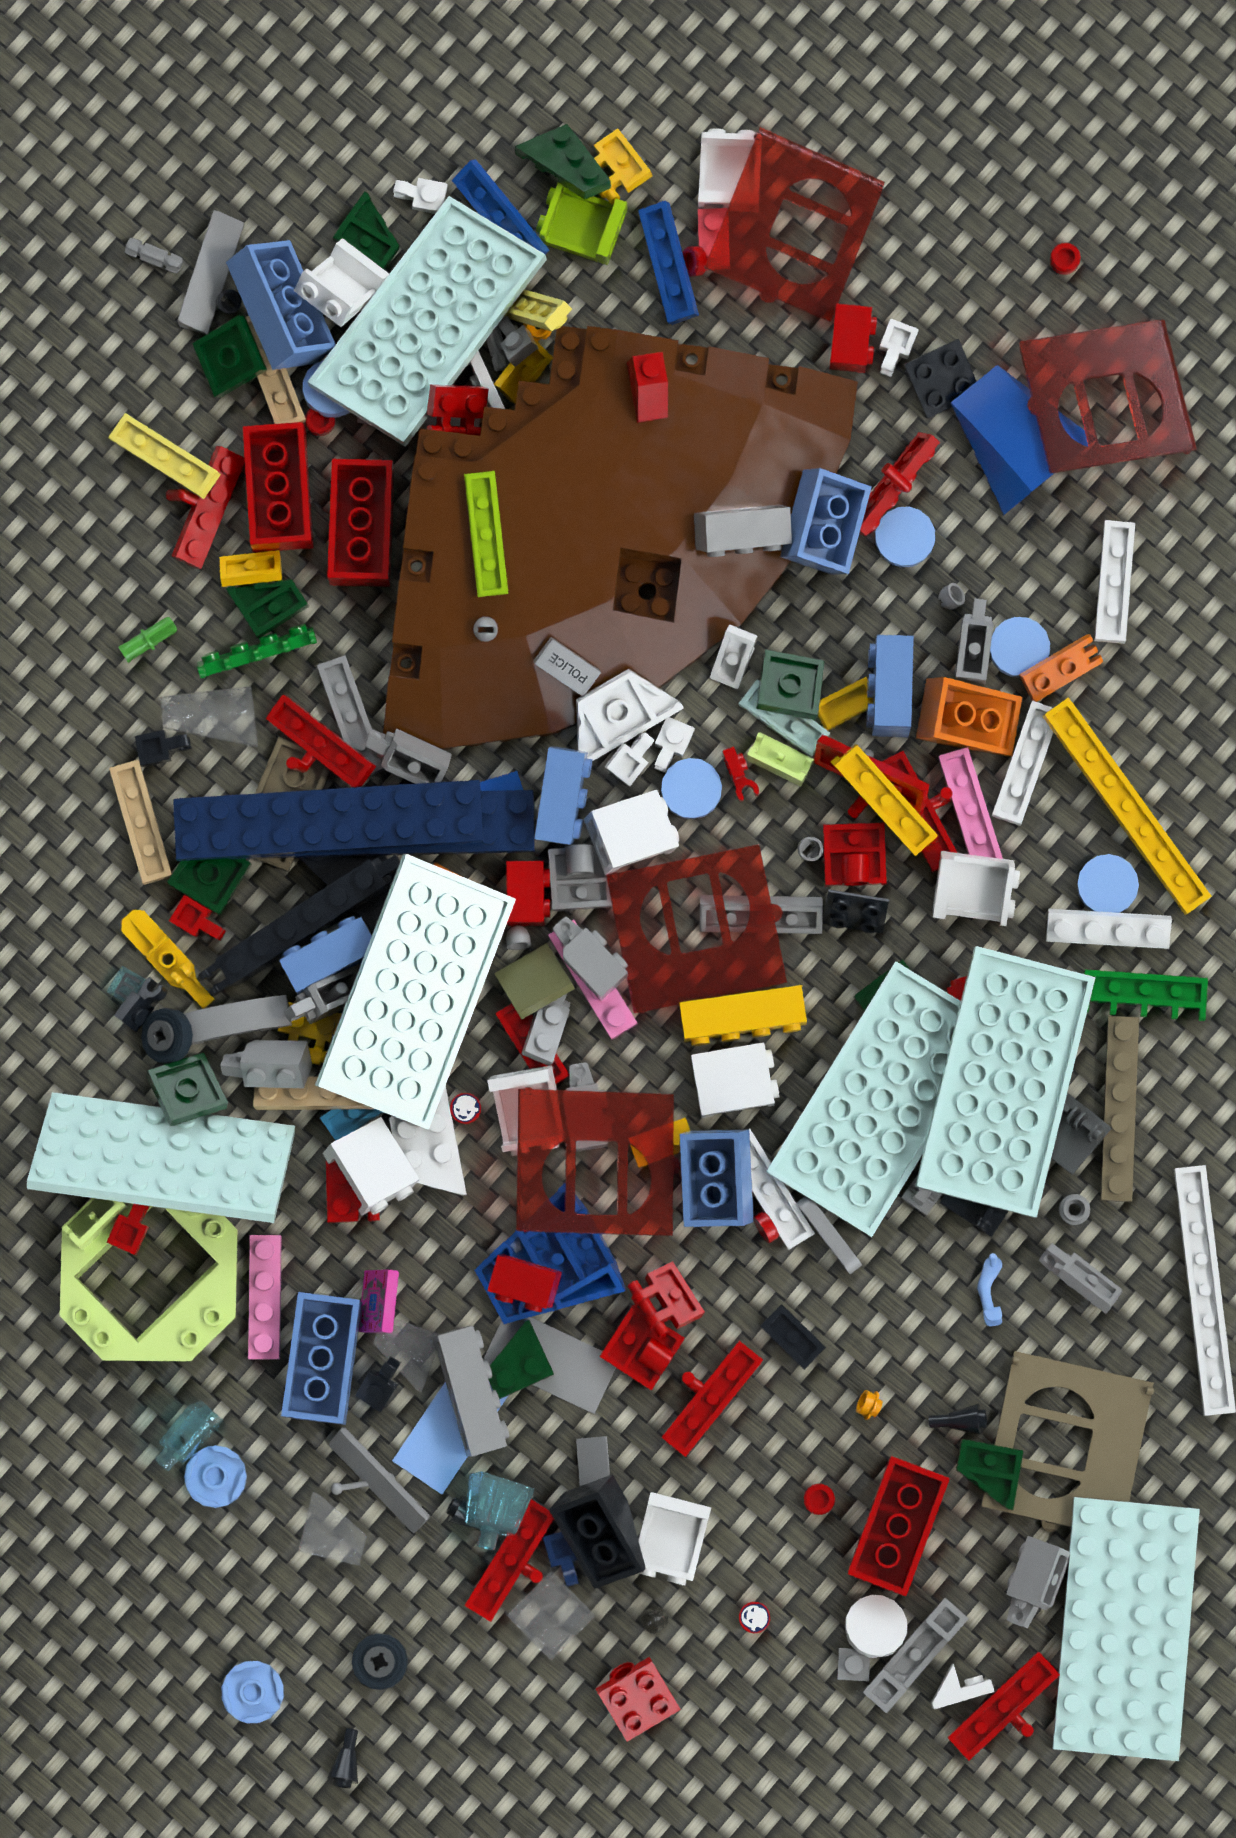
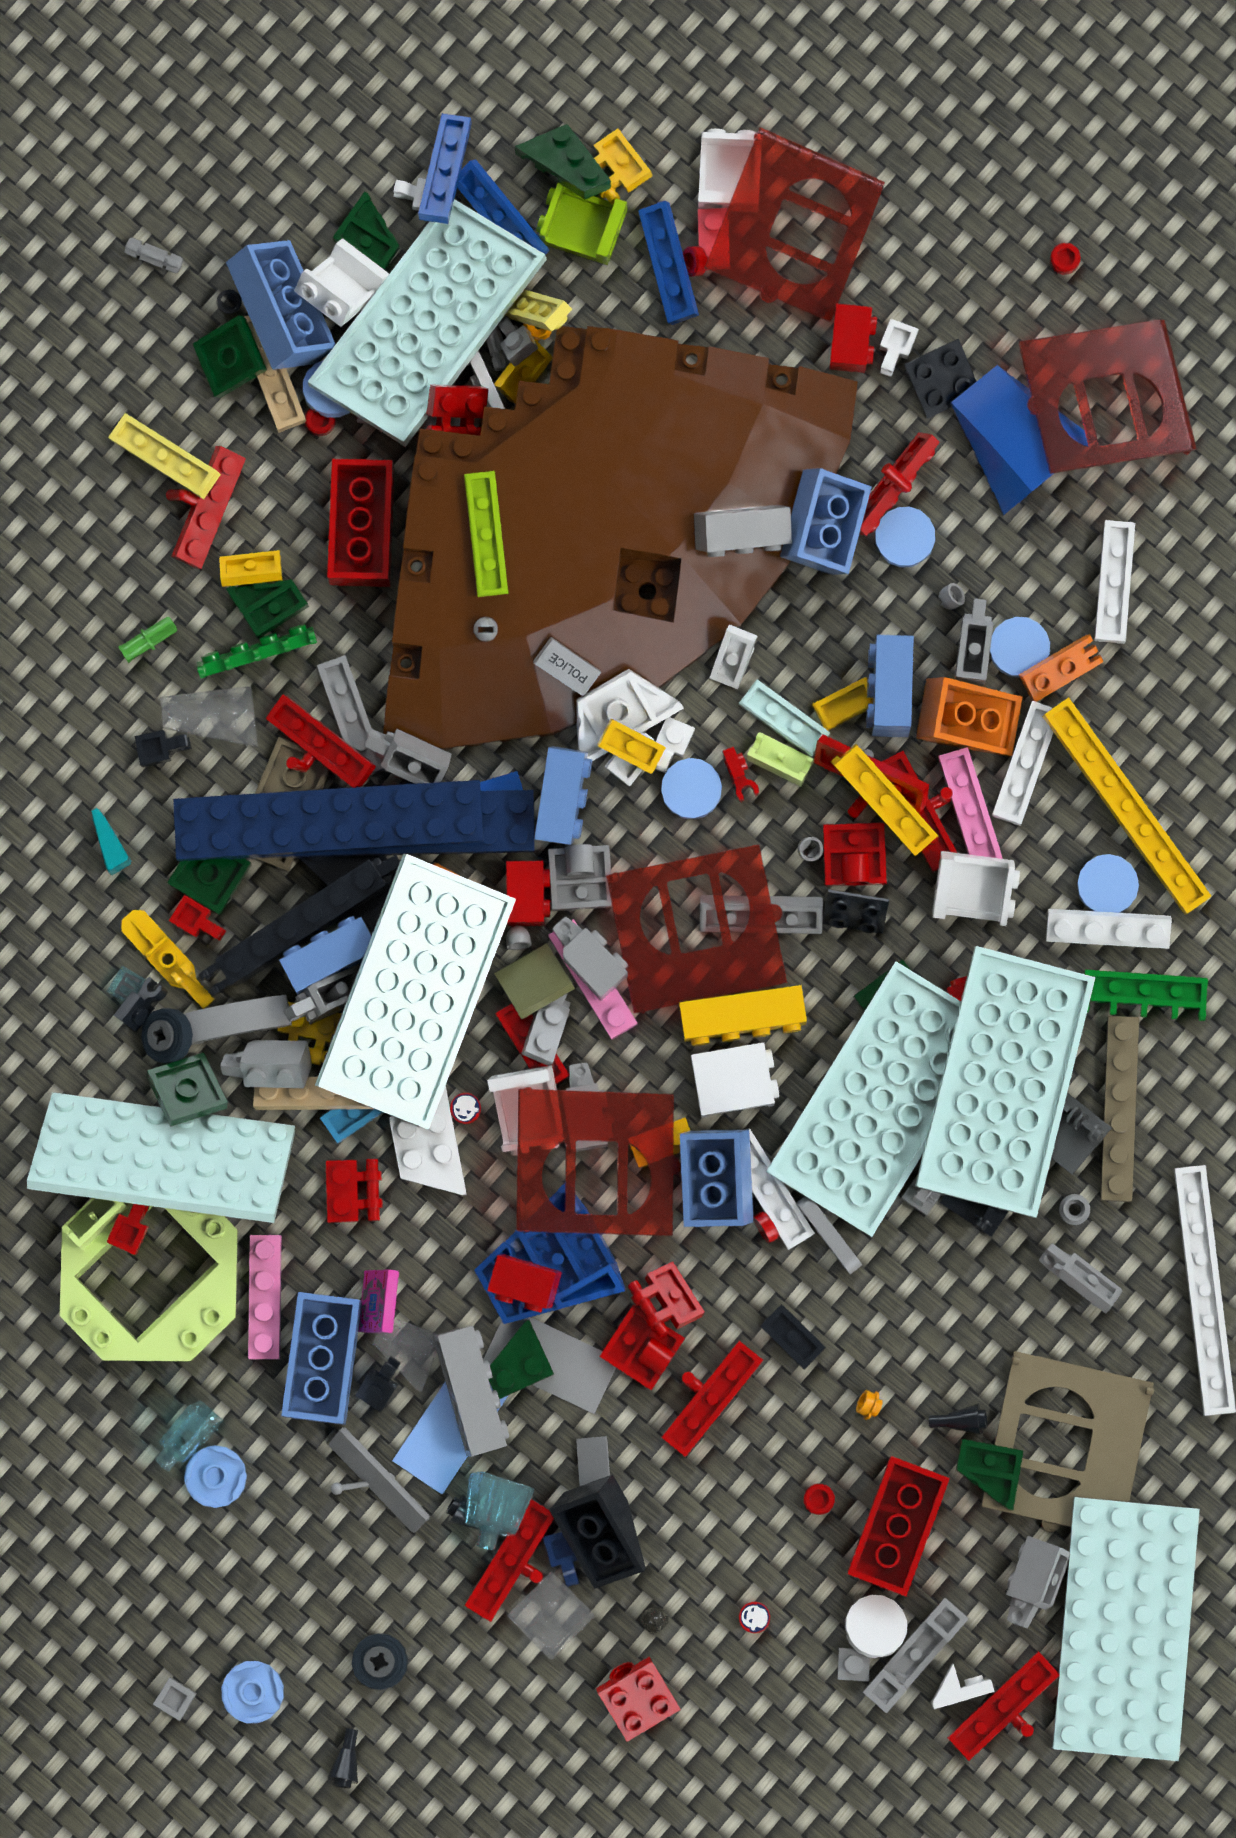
tan plate [109,759,172,885] -> none
light grey slope [177,210,244,335] -> none
red brick [243,422,314,553] -> none
clear wing [298,1492,367,1566] -> none
white panel [323,1117,420,1215] -> none
white panel [584,790,679,875] -> none
red slope [626,352,668,423] -> none
white panel [638,1492,711,1585] -> none
plate [756,649,825,720] -> none
light blue piece [977,1253,1002,1327] -> none
none -> teal slope [91,808,132,875]
none -> light grey plate [153,1677,197,1721]
none -> plate [418,113,472,224]
none -> yellow plate [597,719,666,774]

